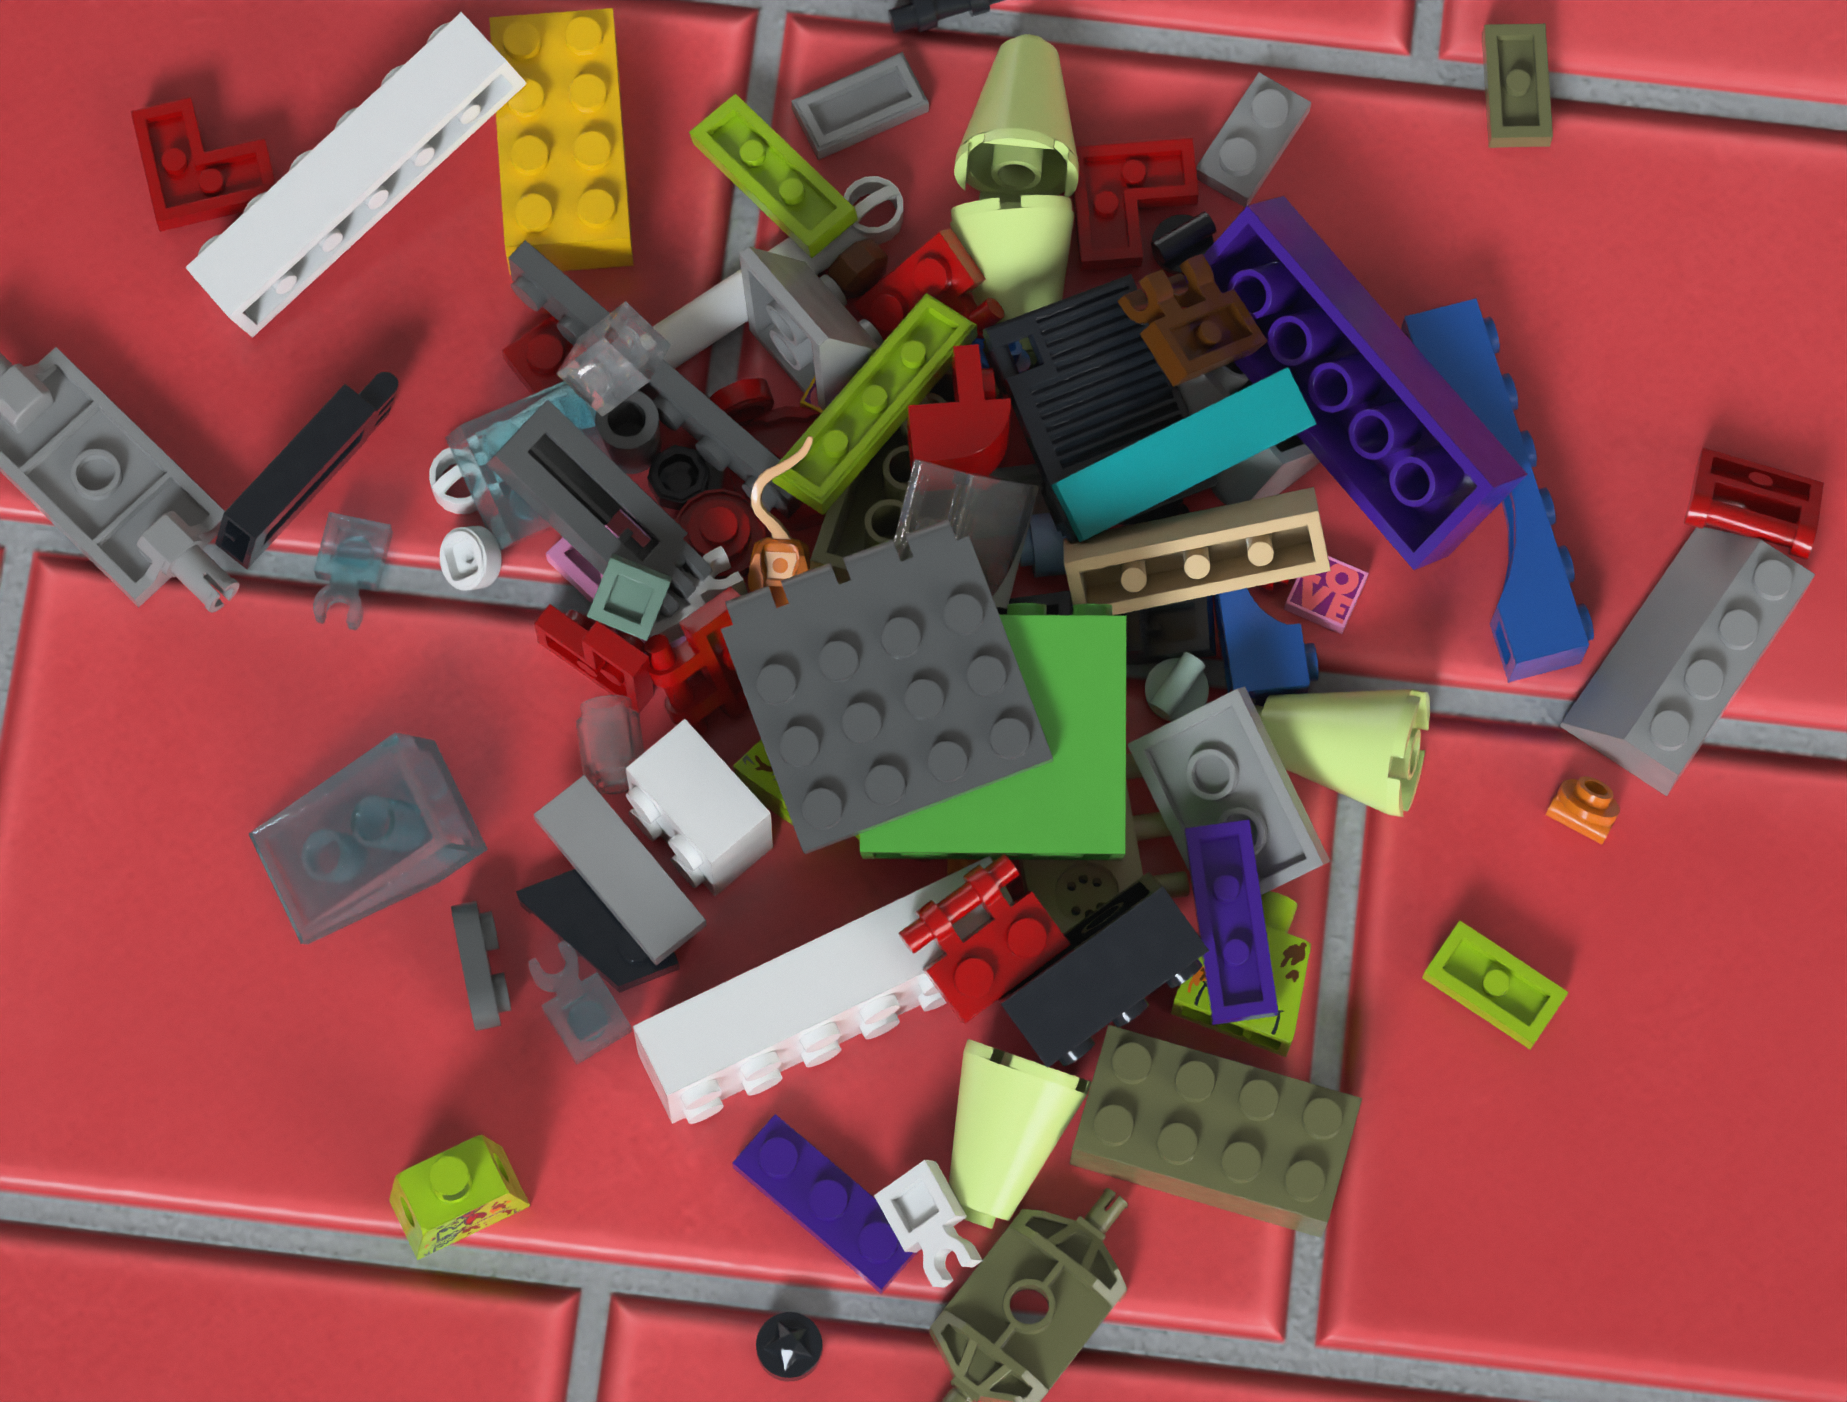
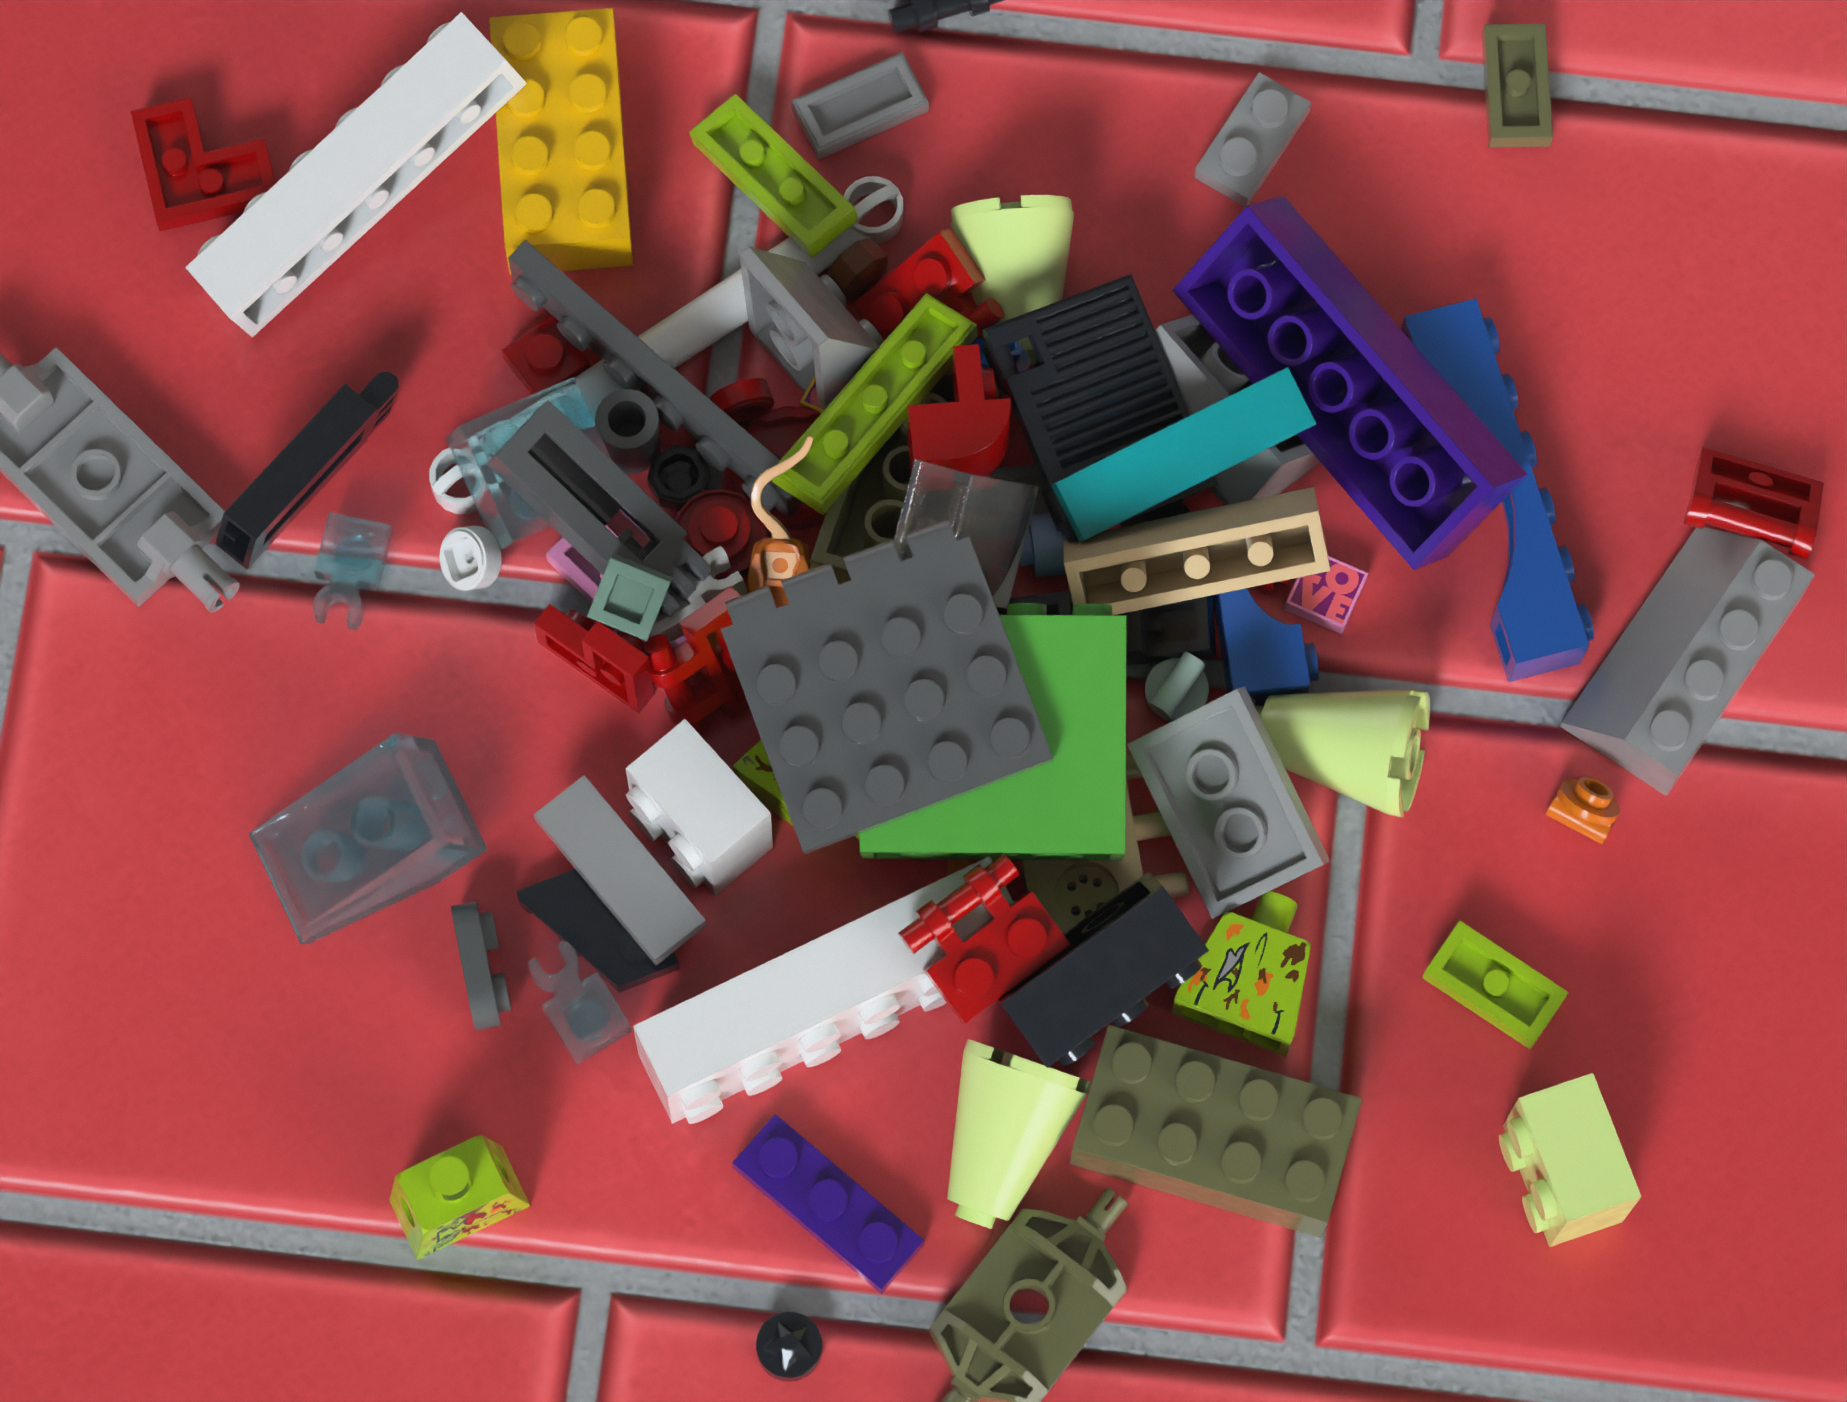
clear brick [557,301,671,417] -> none
clear brick [576,695,644,794] -> none
white plate [874,1160,983,1288] -> none
yellowish green cone [954,34,1079,204] -> none
red plate [1070,138,1199,271] -> none
reddish brown plate [1118,254,1267,387] -> none
black plate [1151,211,1217,276] -> none
dark purple plate [1184,819,1278,1025] -> none
none -> yellowish green brick [1499,1073,1641,1247]

